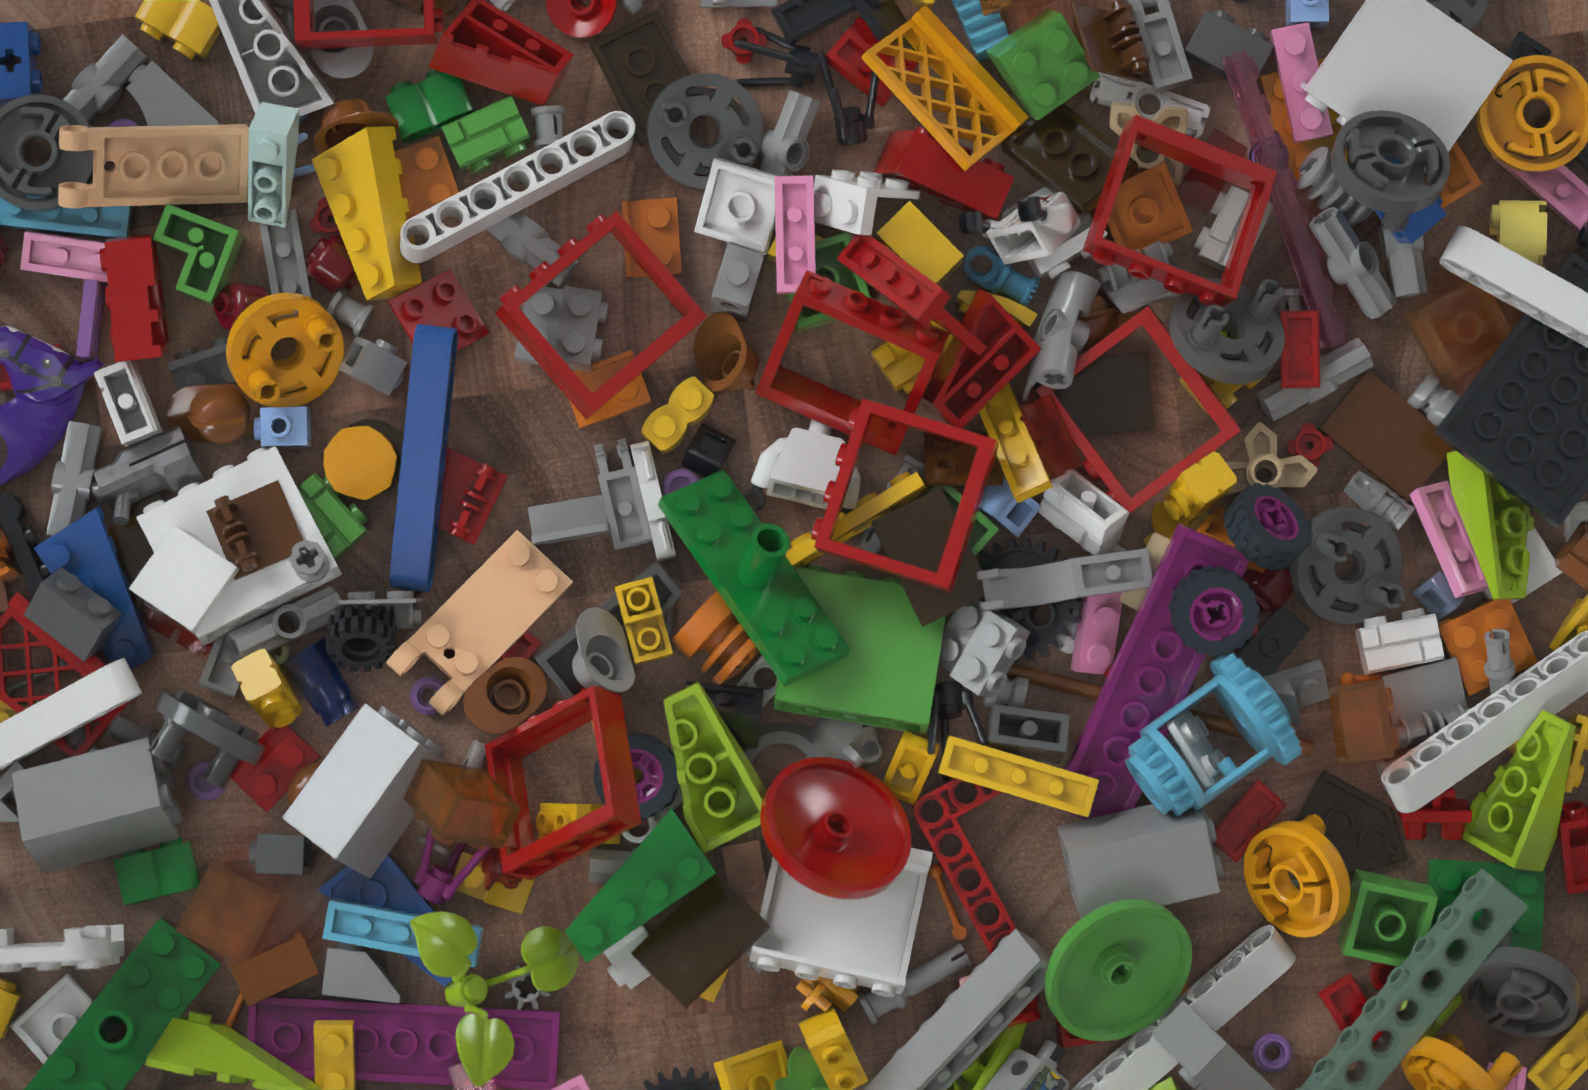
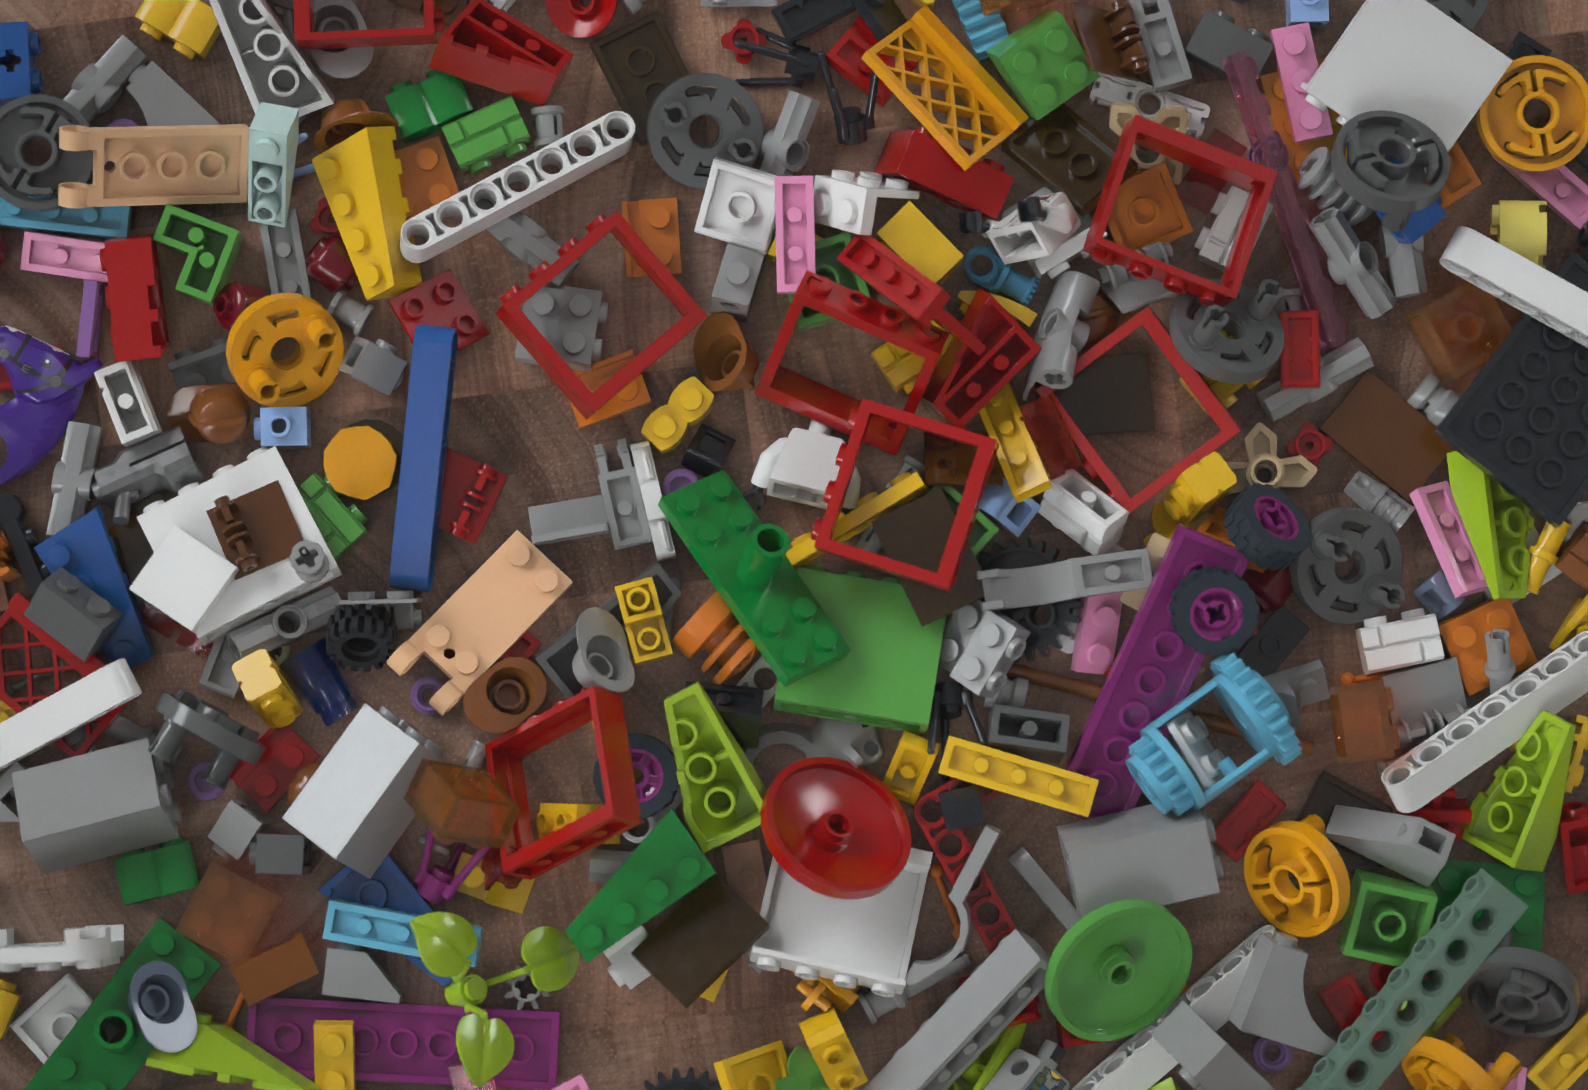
none -> sand blue piece [127,961,198,1053]
none -> light grey slope [208,800,272,862]
none -> light grey piece [904,824,1002,986]
none -> black slope [938,785,986,832]
none -> light grey beam [1007,847,1080,931]
none -> light grey arch [1228,931,1338,1056]
none -> light grey slope [1324,804,1456,888]
none -> yellow pin [1527,521,1571,595]

